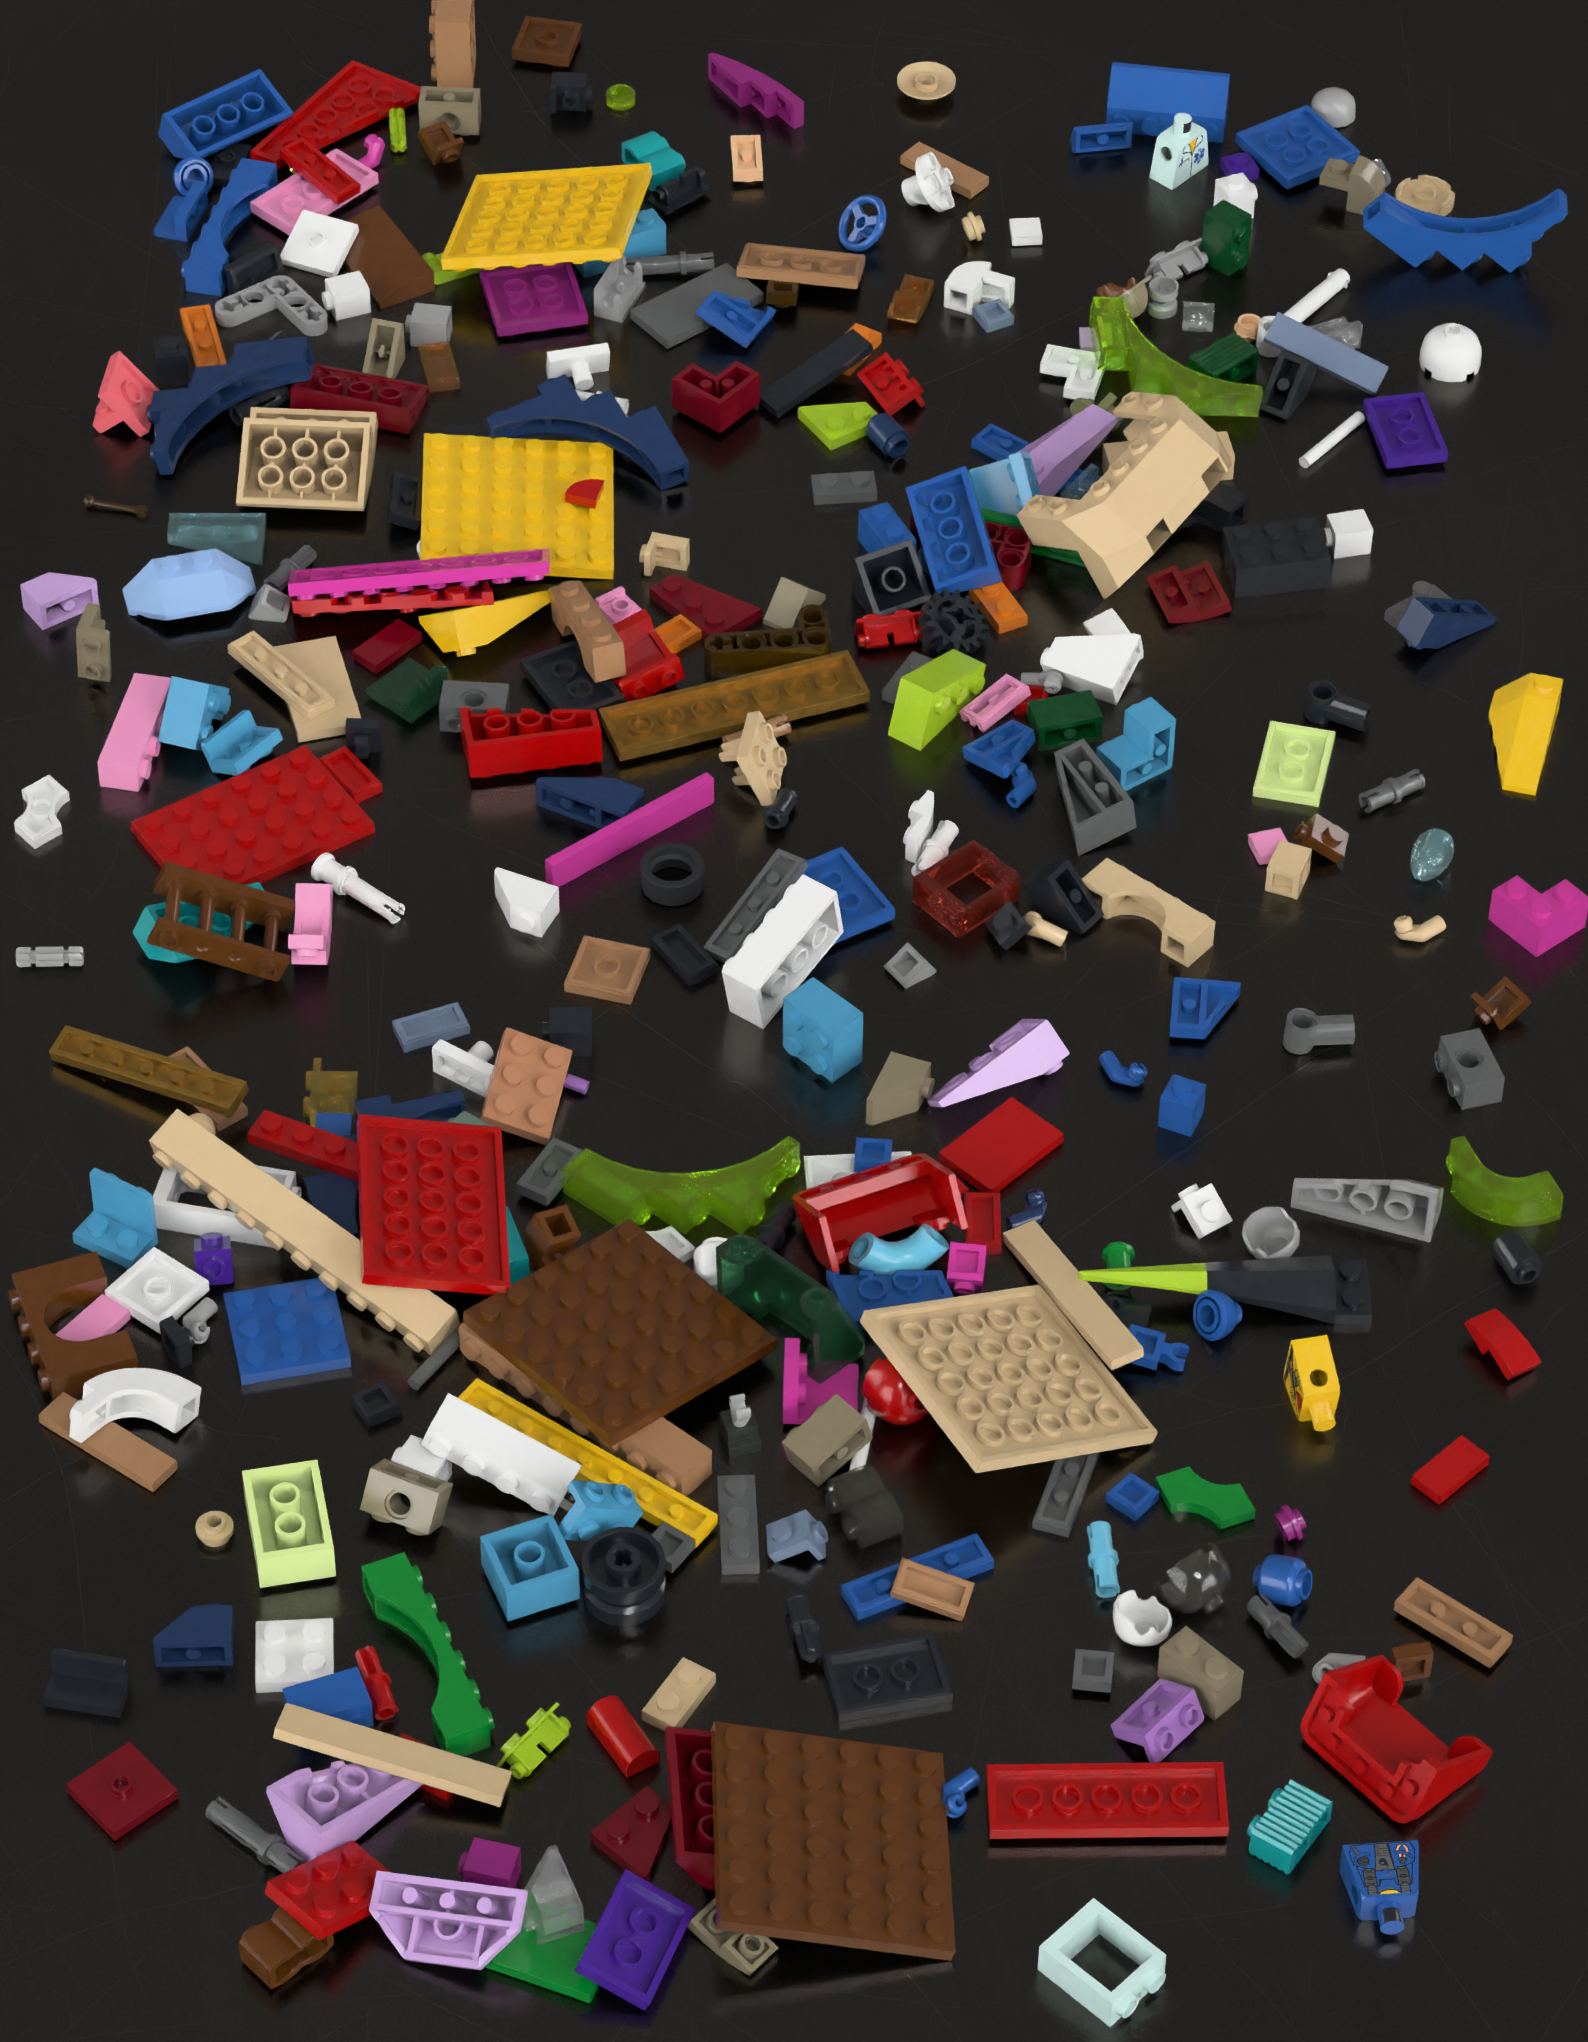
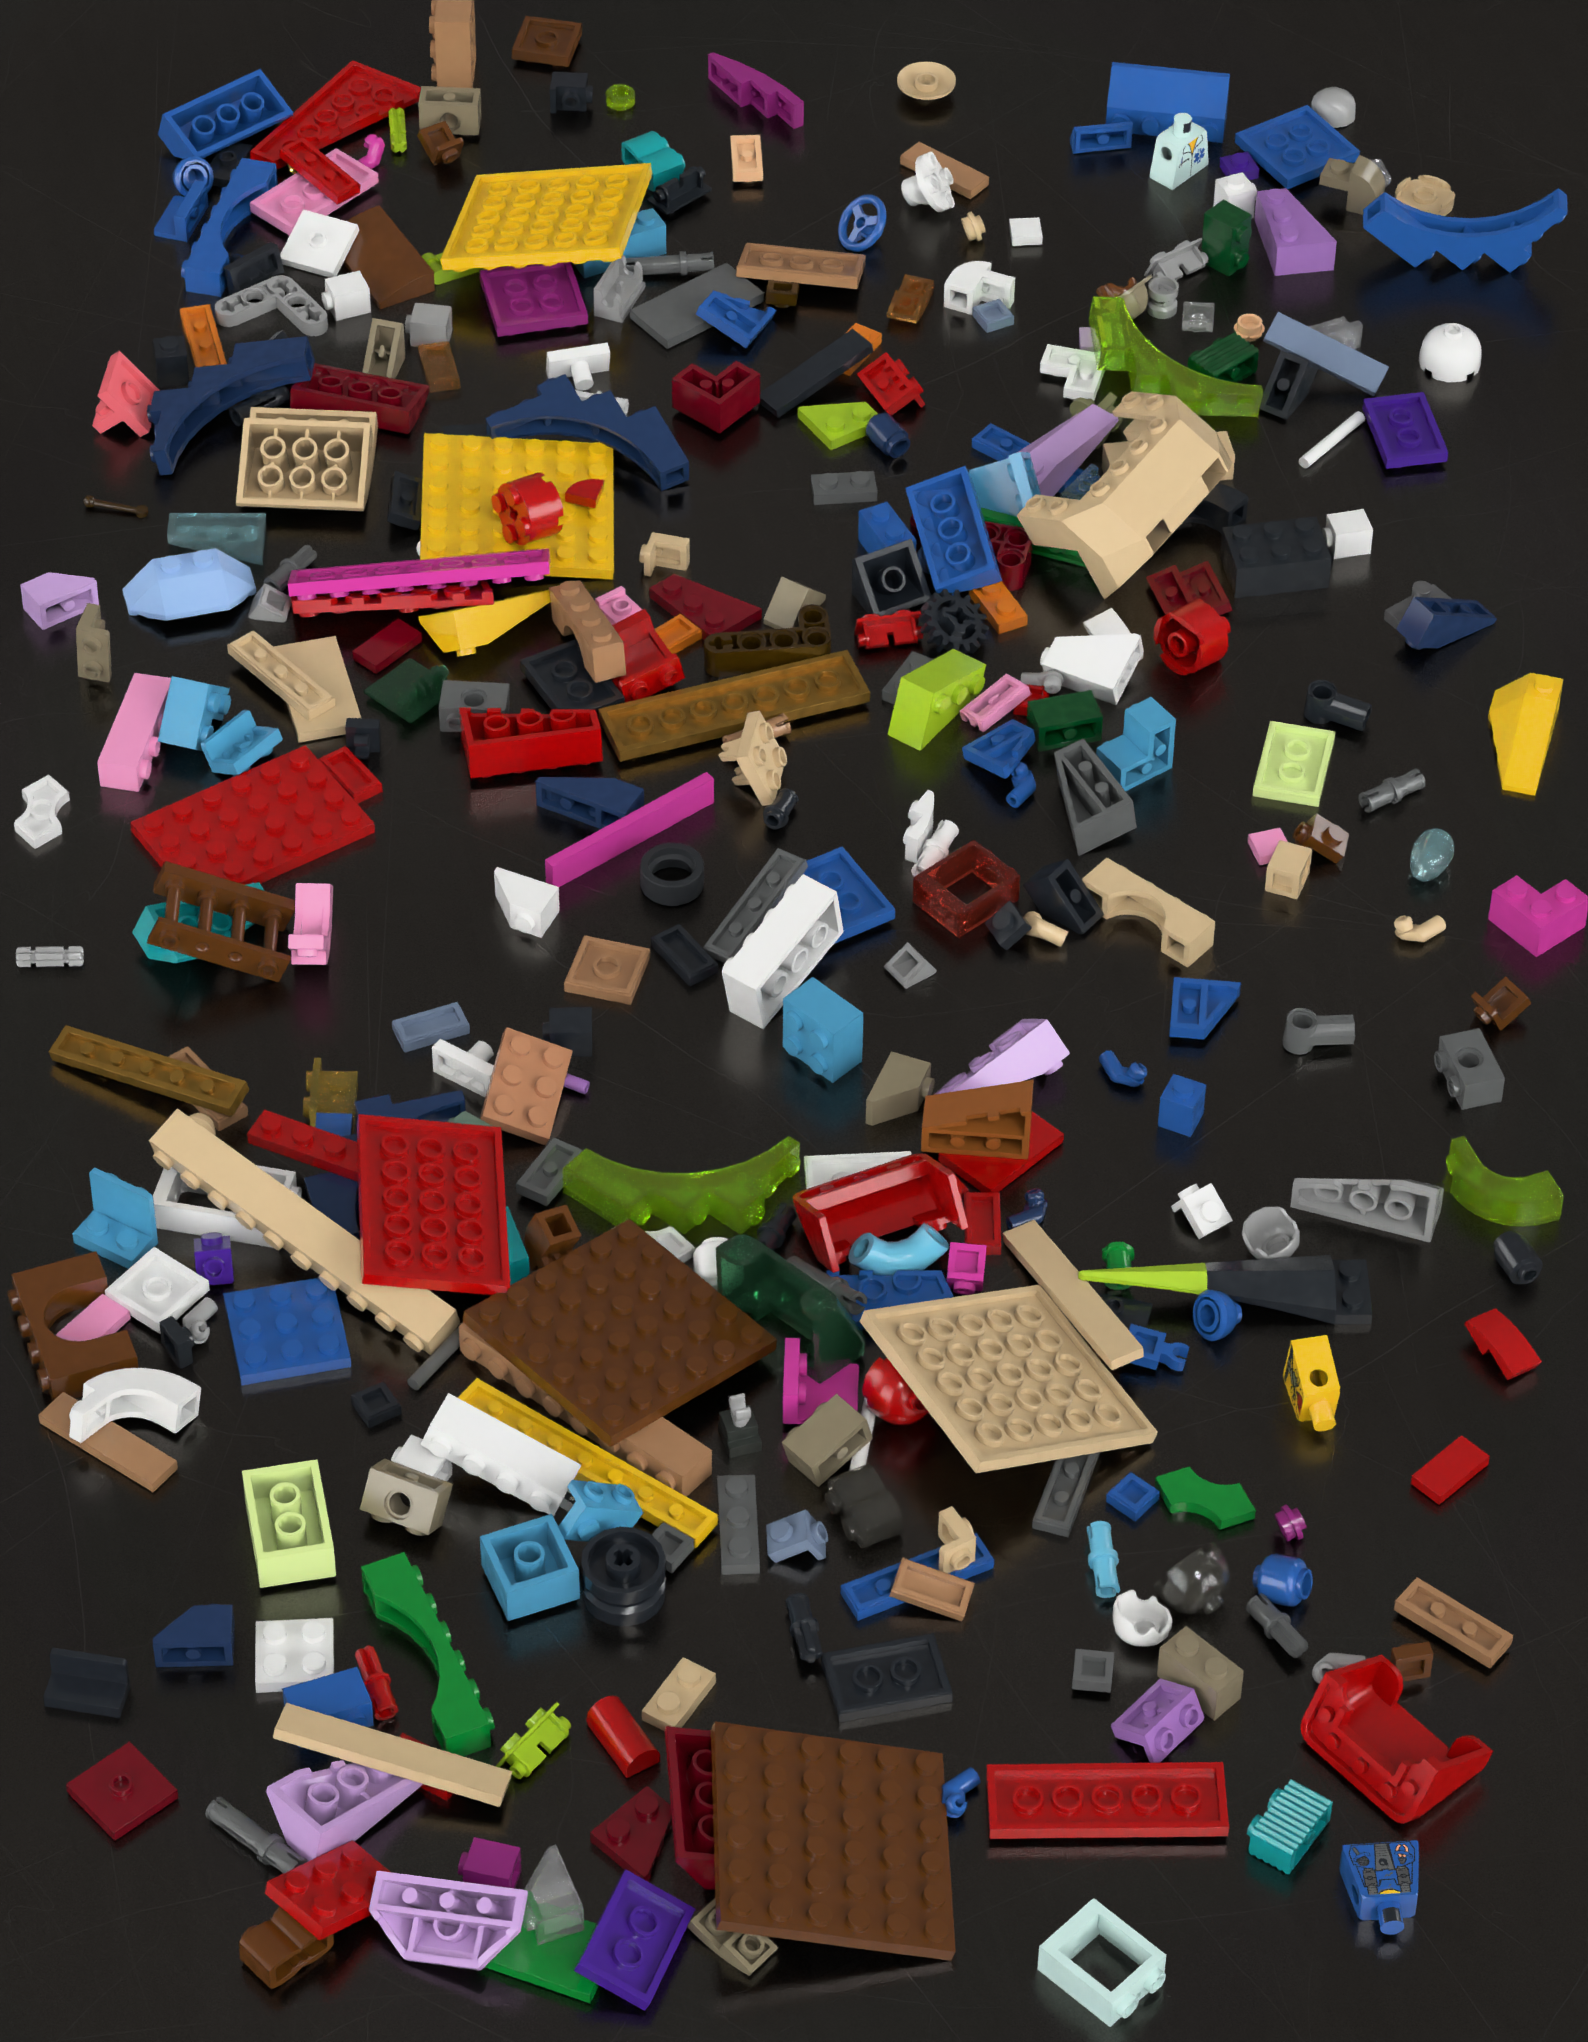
tan plate [195,1511,234,1547] -> none
white pin [311,852,405,924] -> none
blue tile [854,1137,892,1172] -> none
white piece [1256,269,1350,357] -> none
none -> red brick [491,472,564,545]
none -> dark grey pin [783,1256,867,1315]
none -> dark orange wedge [921,1080,1034,1160]
none -> tan bracket [938,1506,976,1573]
none -> red brick [1154,599,1231,675]
none -> medium lavender wedge [1254,188,1337,276]

